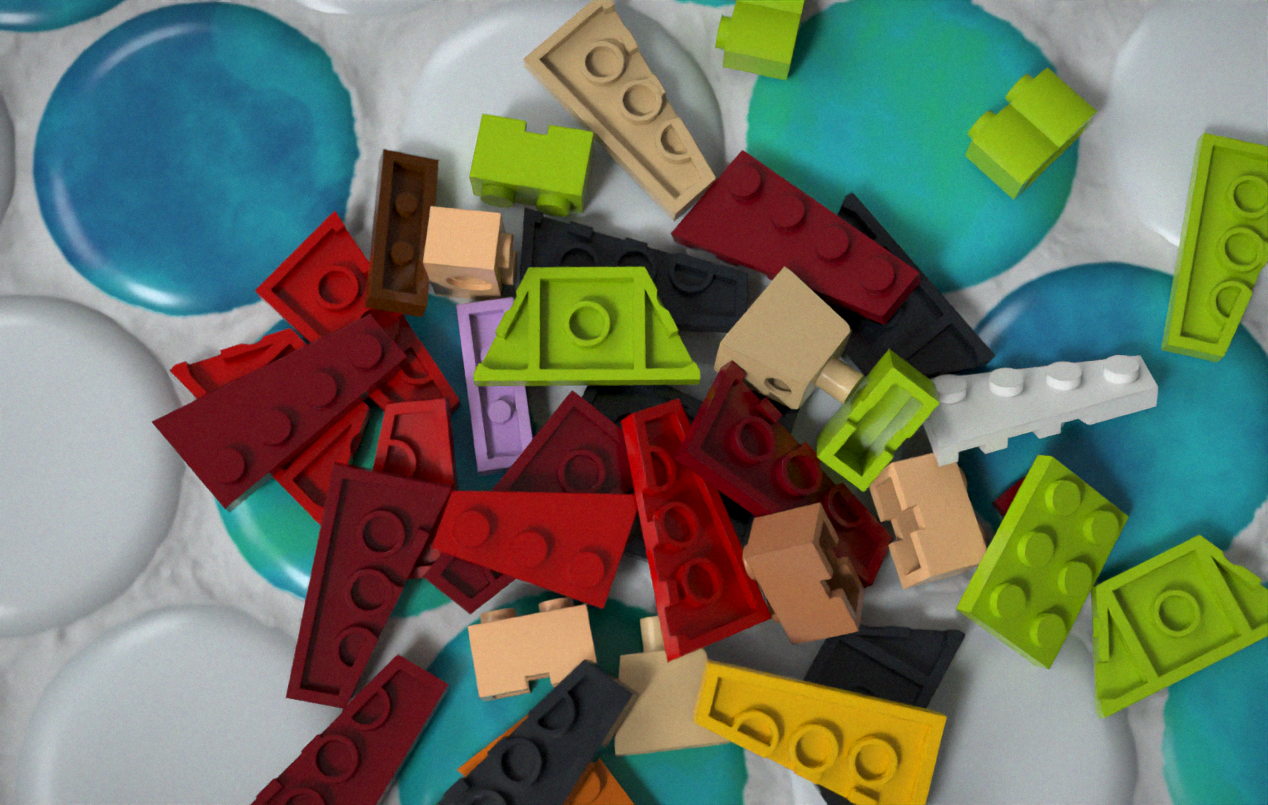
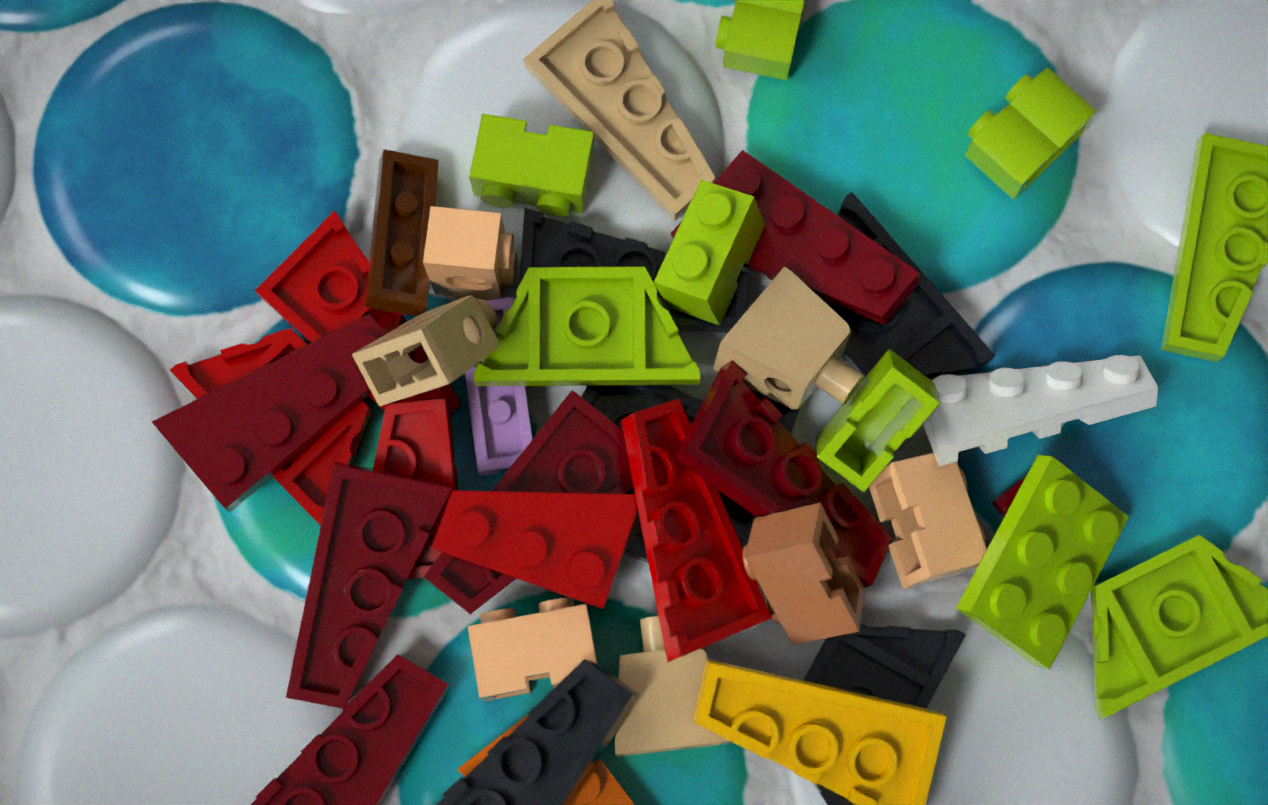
none -> tan torso [352,295,498,407]
none -> lime brick [654,180,765,326]

